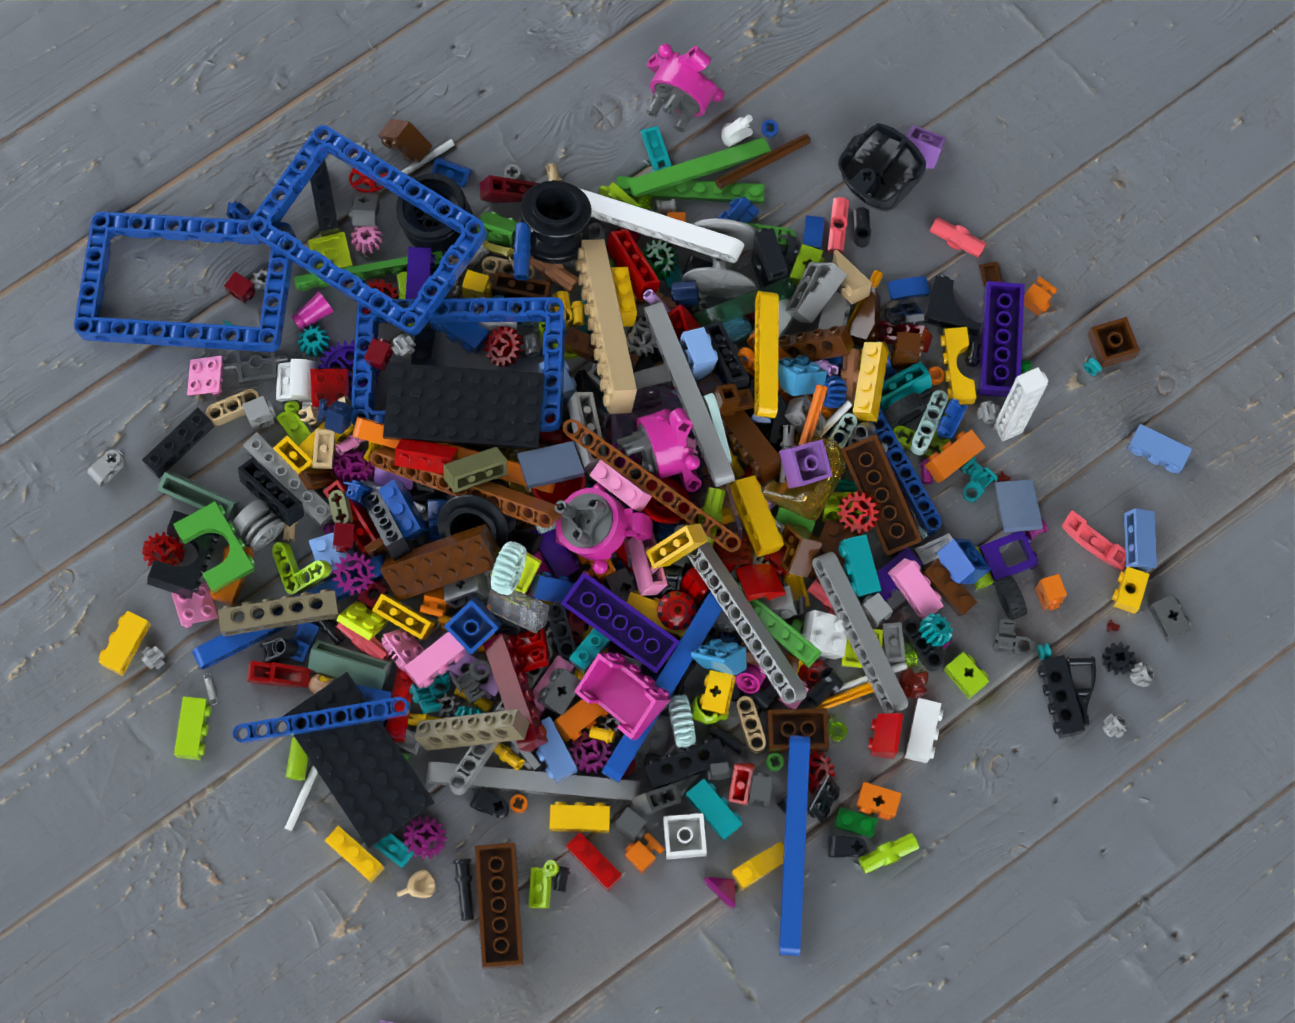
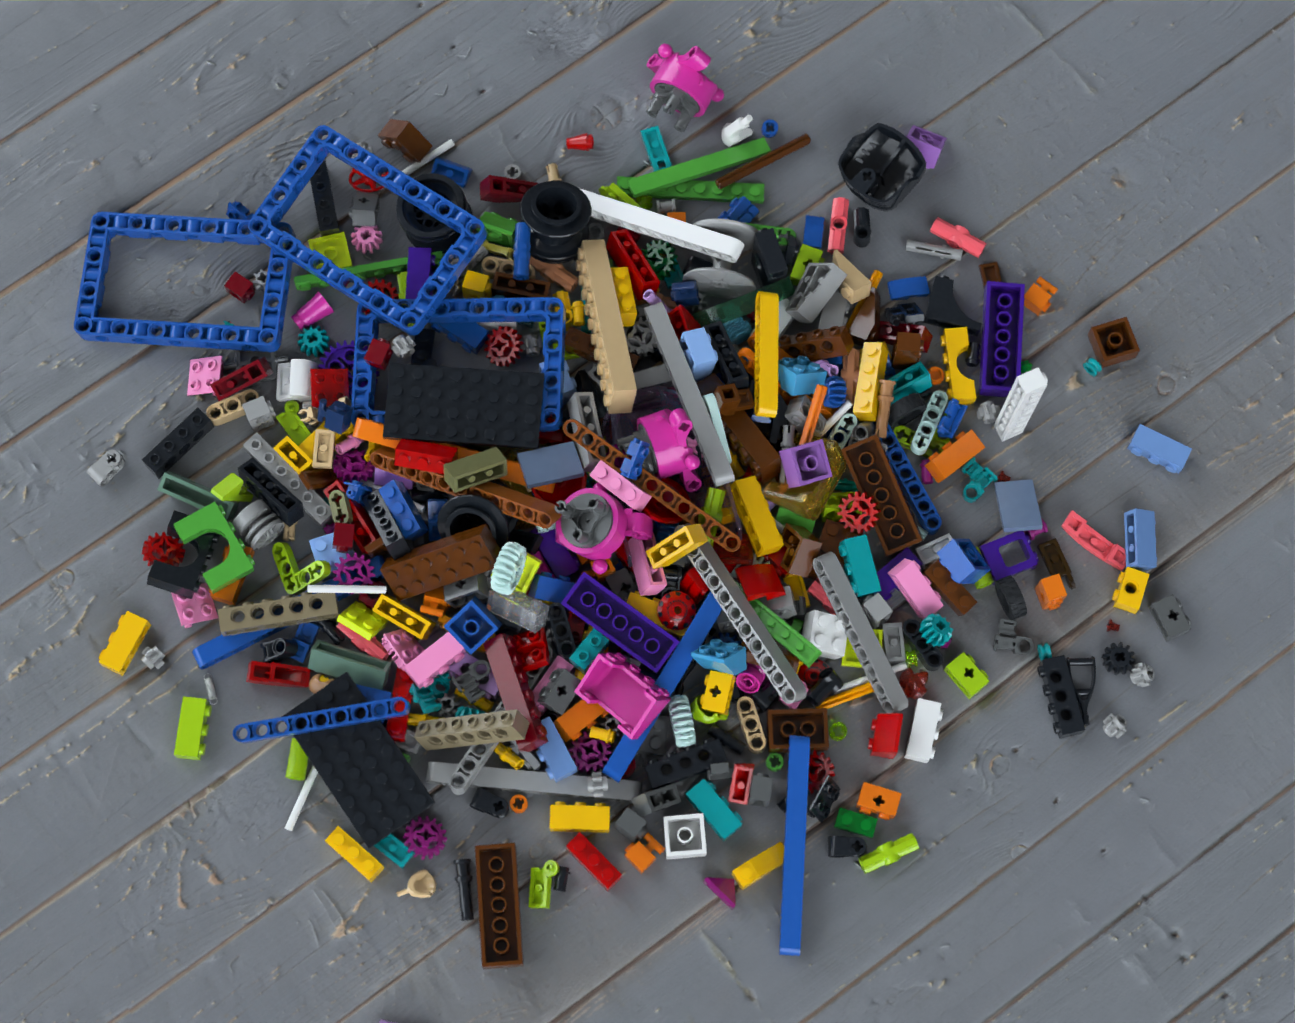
none -> dark red slope [210,356,274,401]
none -> lime slope [211,473,253,502]
none -> white bar [307,585,386,594]
none -> red cone [566,133,594,151]
none -> light grey gear [587,772,608,797]
none -> blue hinge [620,438,650,480]
none -> medium nougat pin [875,379,896,438]
none -> light grey pin [906,239,963,261]
none -> dark brown hinge [1037,538,1076,590]

